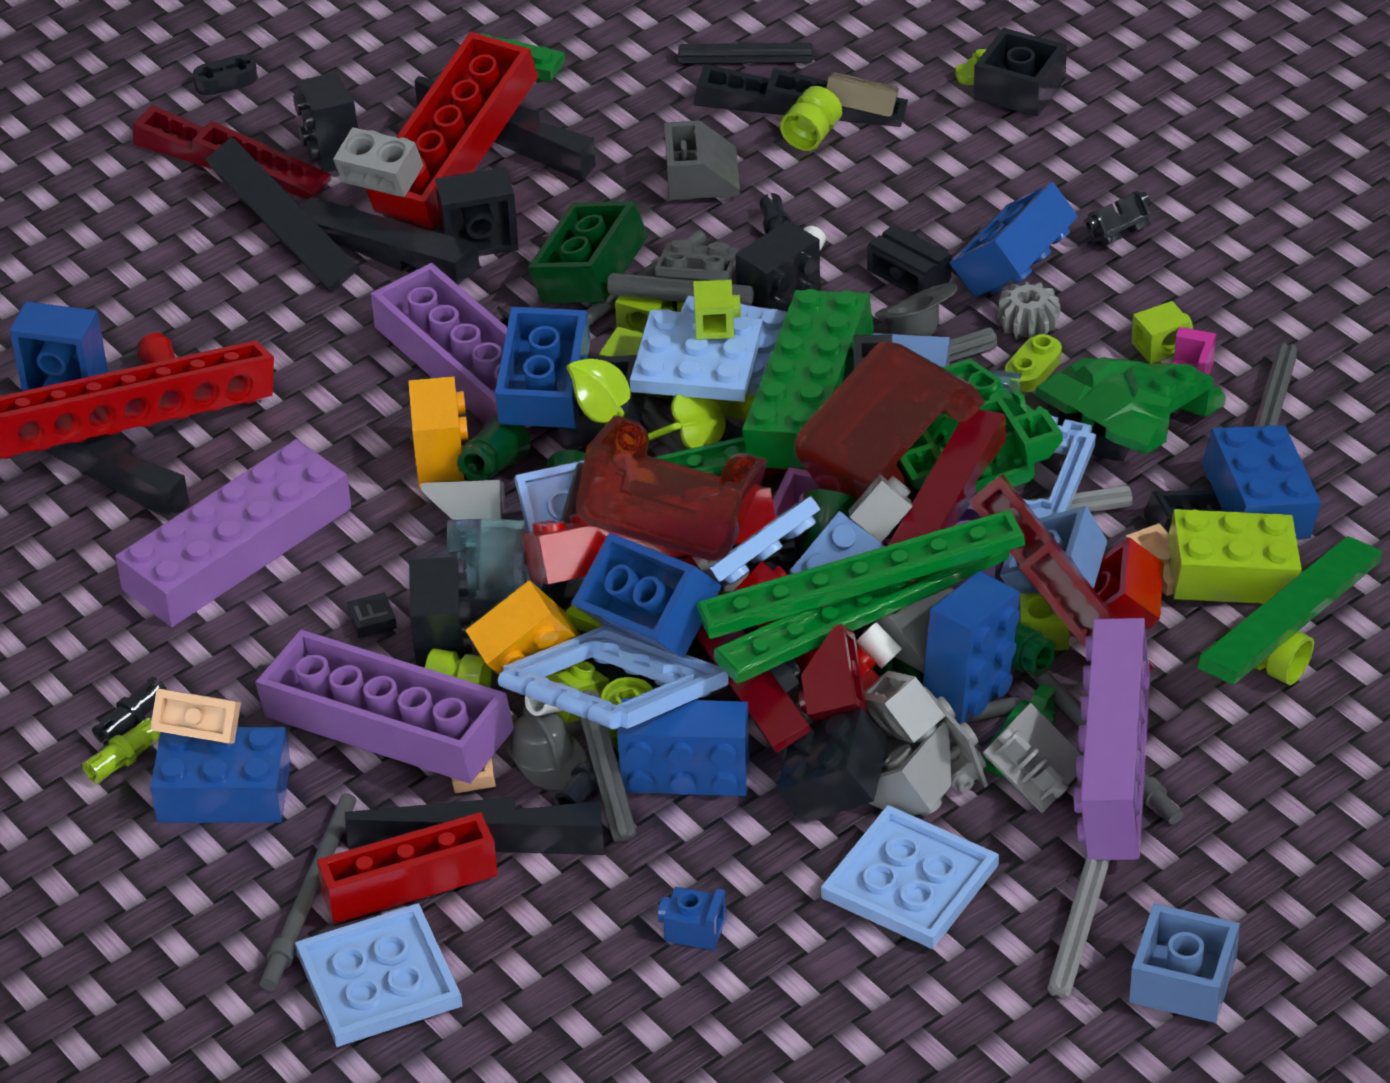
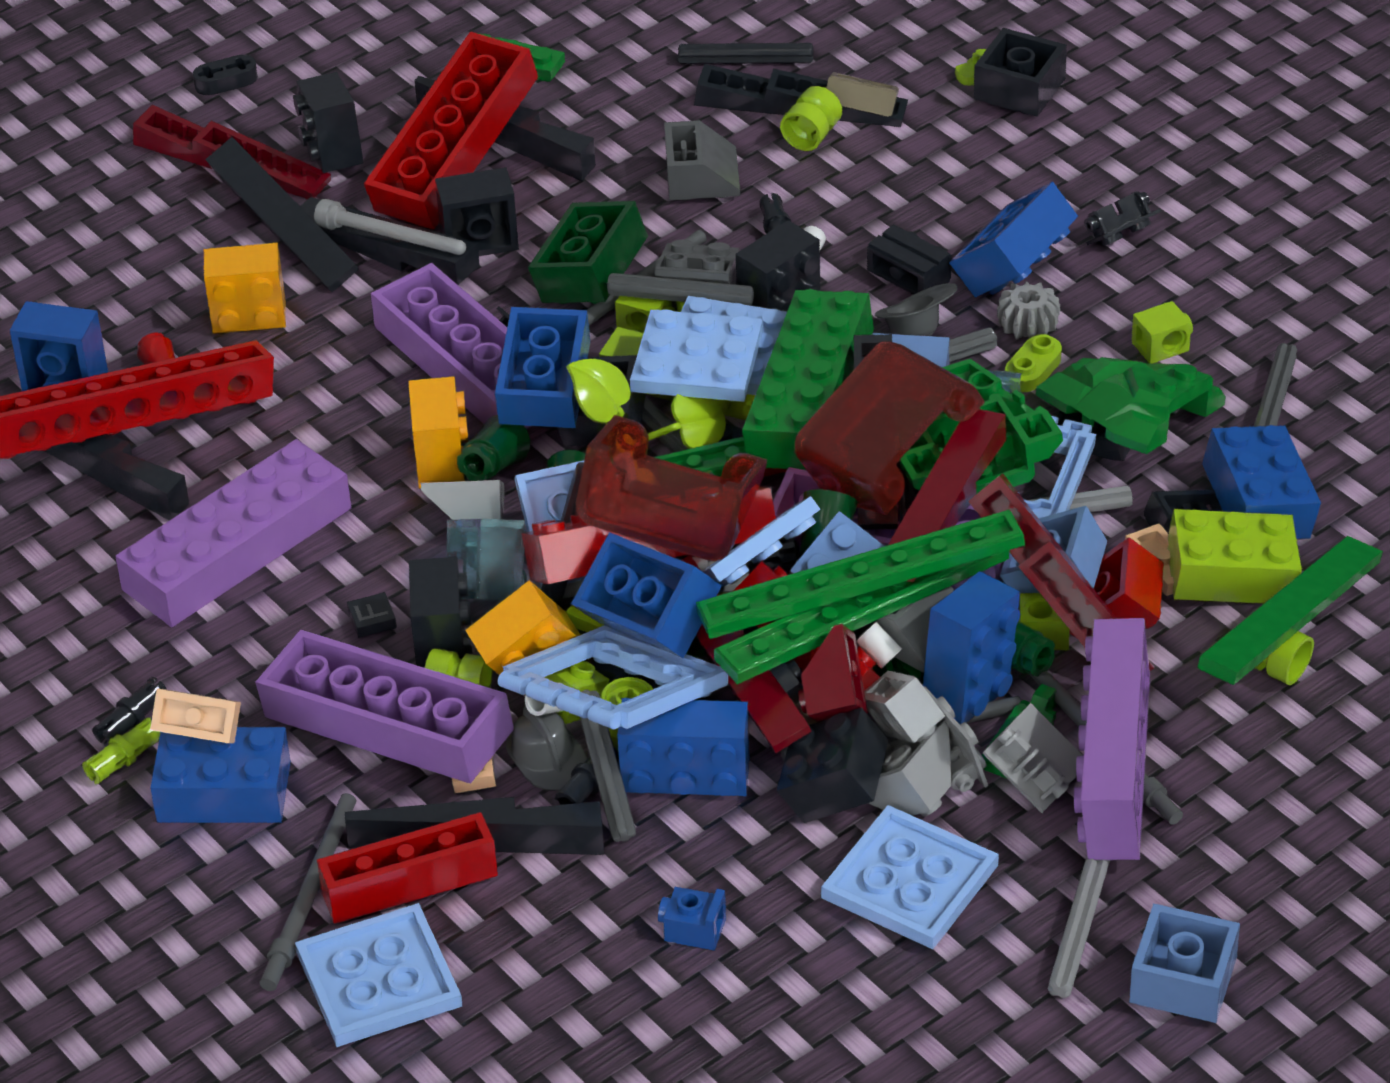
light grey brick [333,127,423,197] -> none
lime brick [693,280,741,340] -> none
light grey brick [848,474,913,543] -> none
dark pink panel [1173,327,1216,375] -> none
none -> light orange brick [204,243,286,334]
none -> light grey piece [314,199,466,255]

